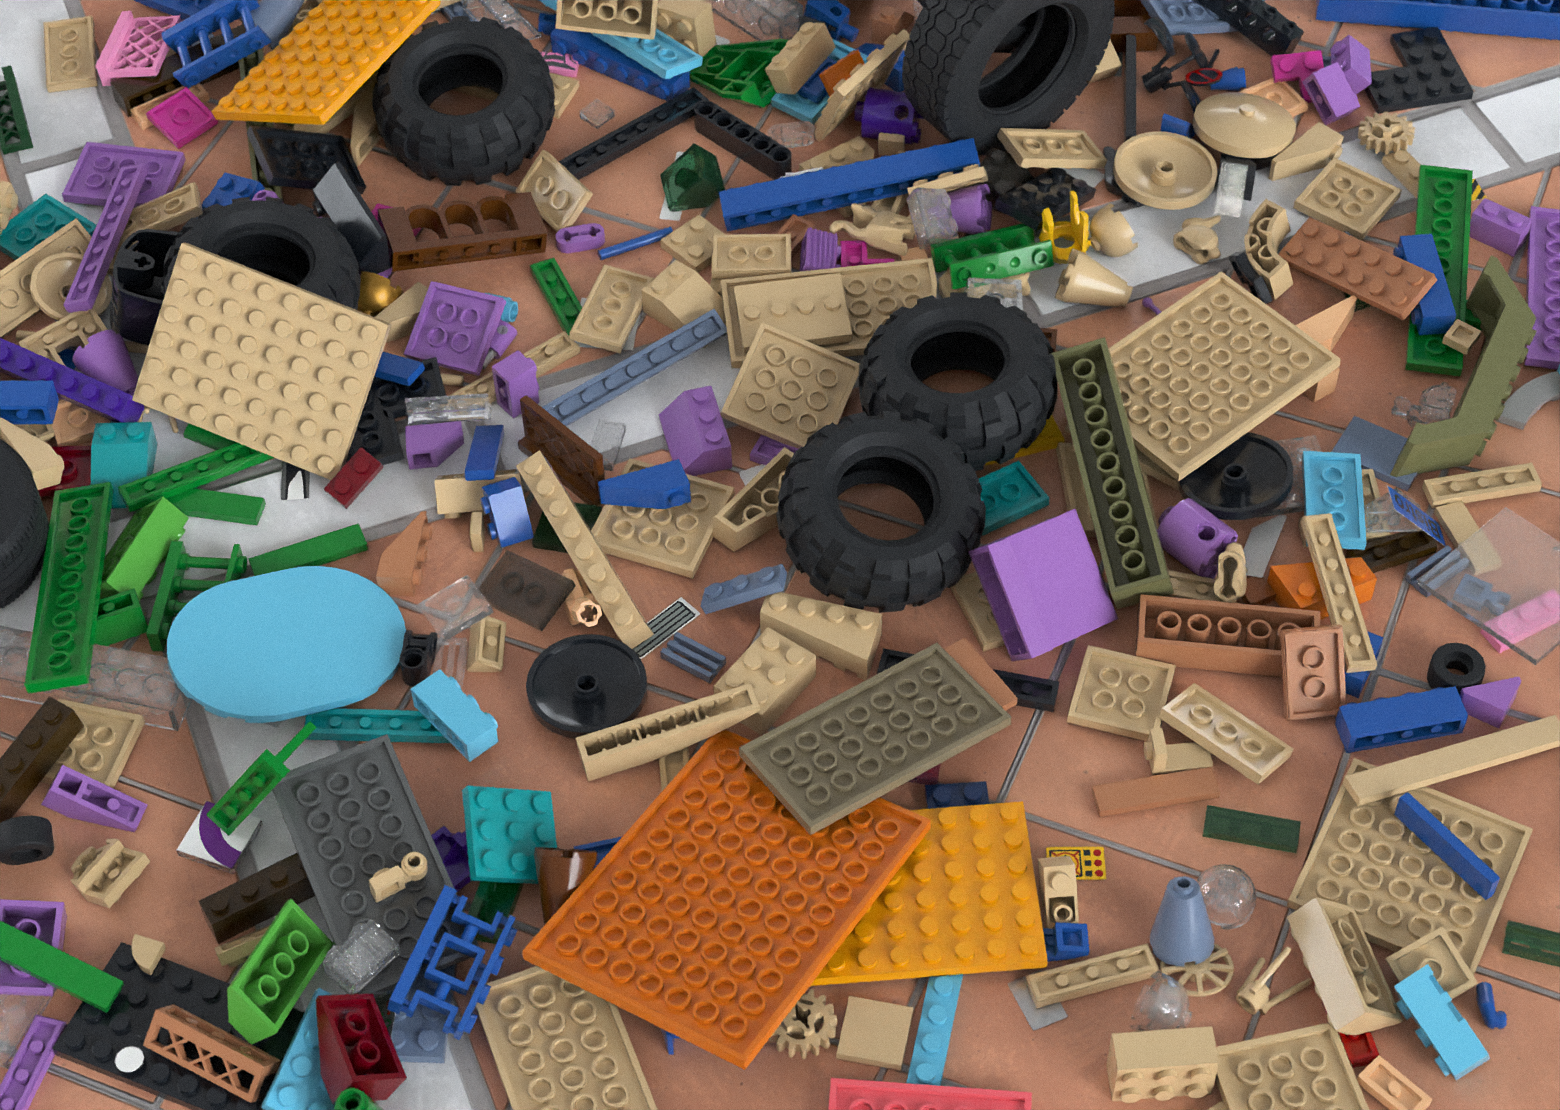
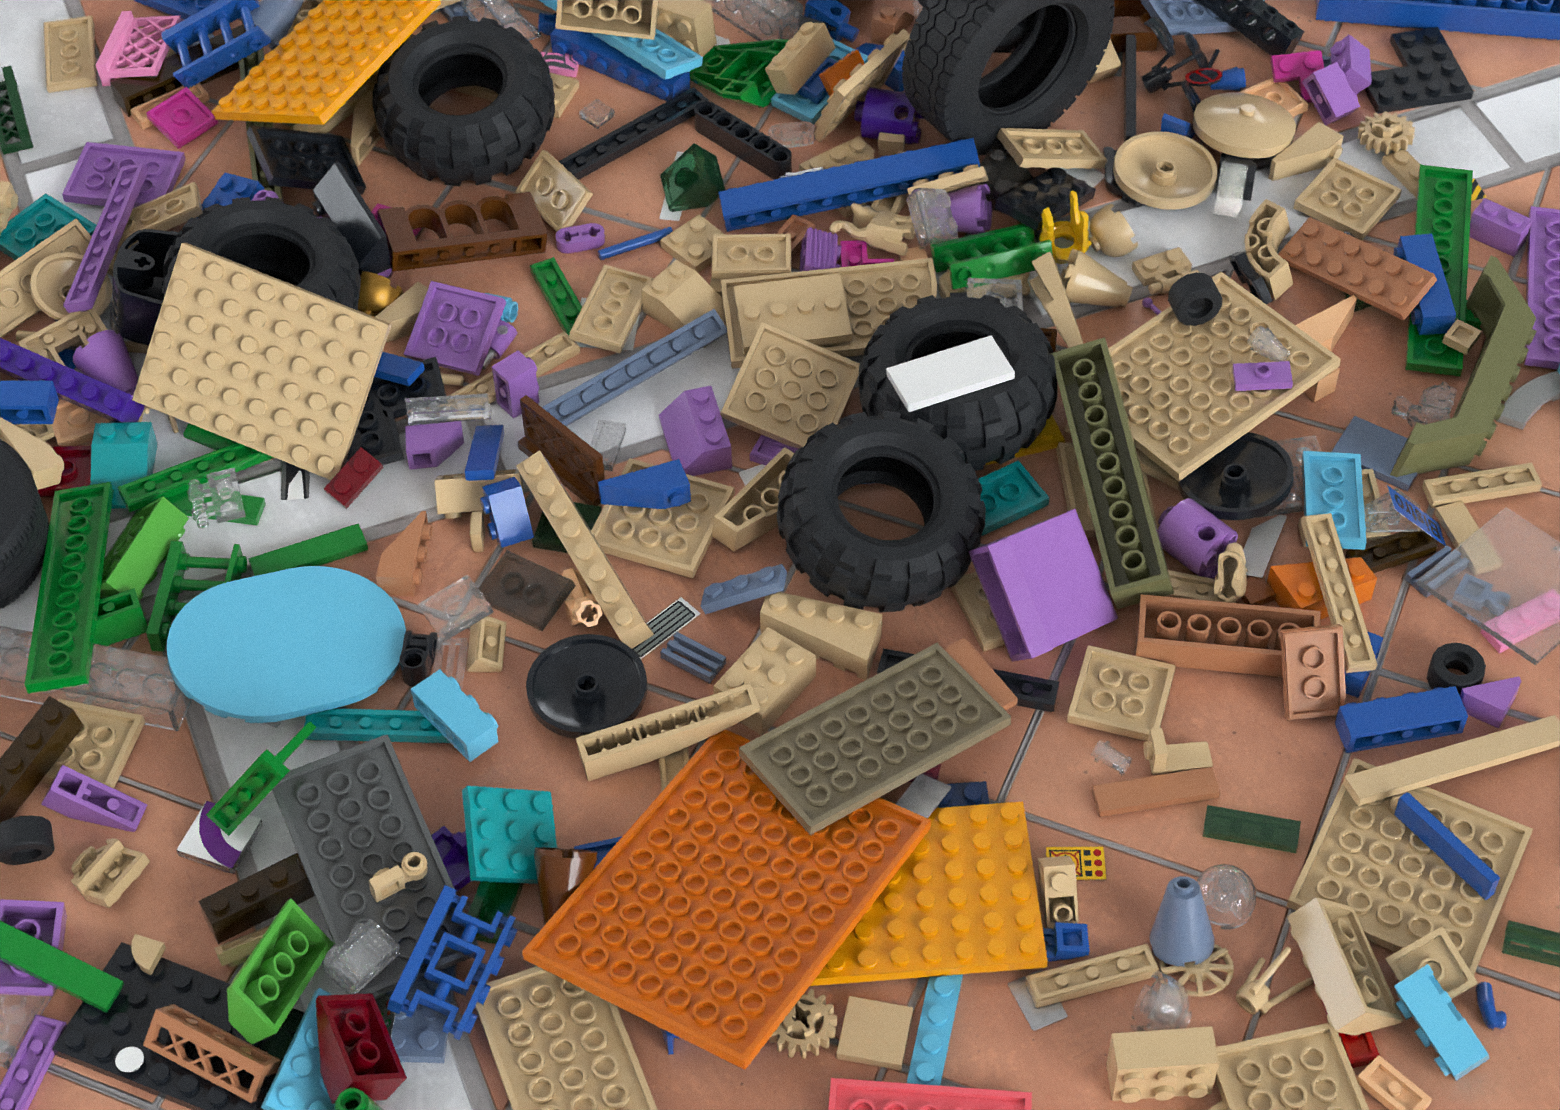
tan plate [1159,683,1293,784] -> none
tan animal [1173,215,1221,264] -> none
none -> clear plate [187,468,246,529]
none -> white tile [886,336,1015,412]
none -> clear sticker [896,774,951,818]
none -> tan wedge [1029,251,1084,348]
none -> clear pin [1091,740,1133,775]
none -> tan plate [1132,247,1199,295]
none -> black tyre [1168,272,1222,326]
none -> medium lavender plate [1232,361,1293,391]
none -> clear cone [1247,326,1290,362]

